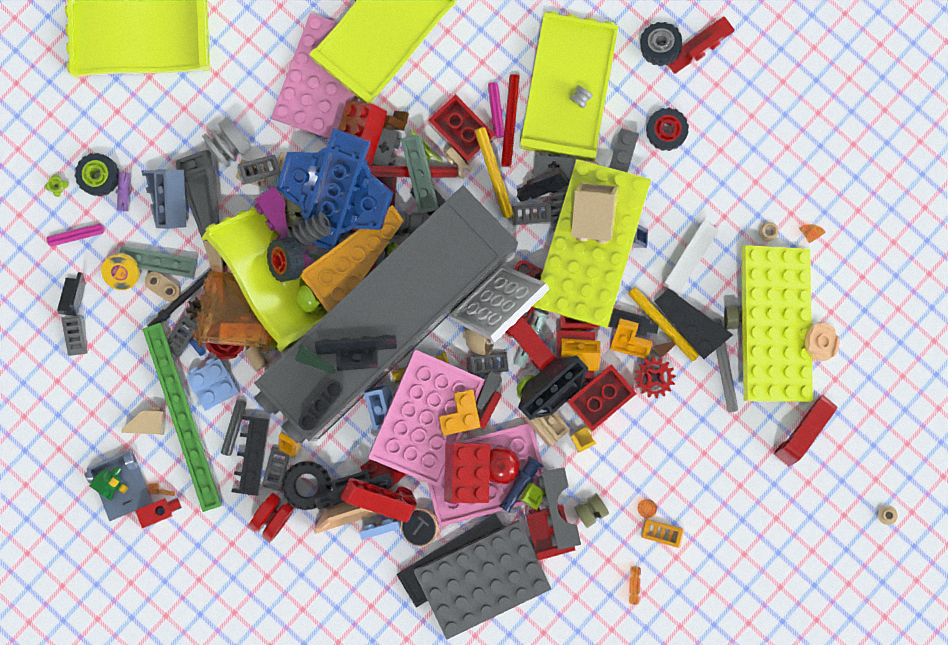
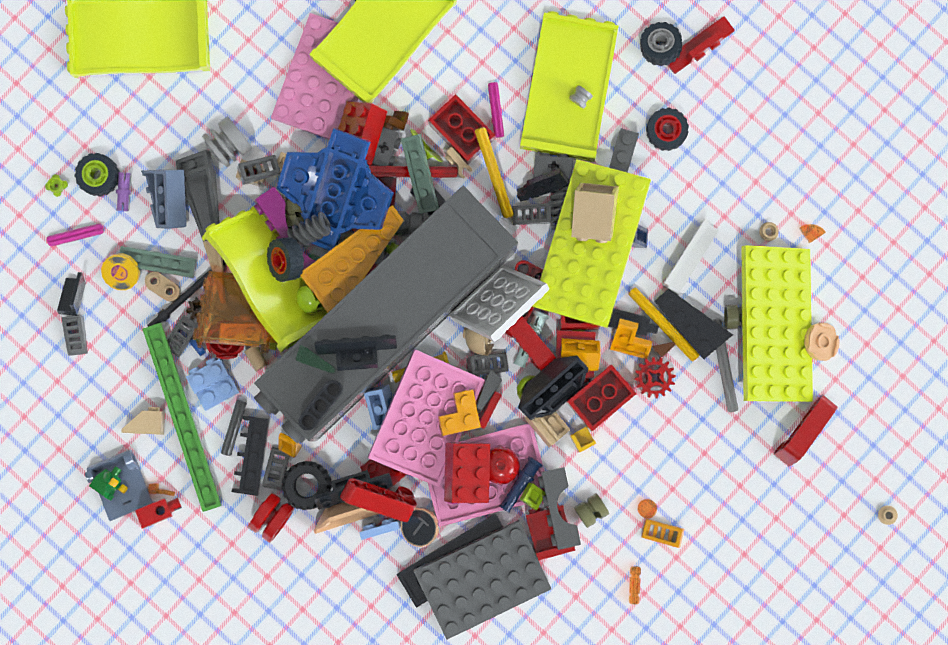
red axle [501,74,520,167] -> none

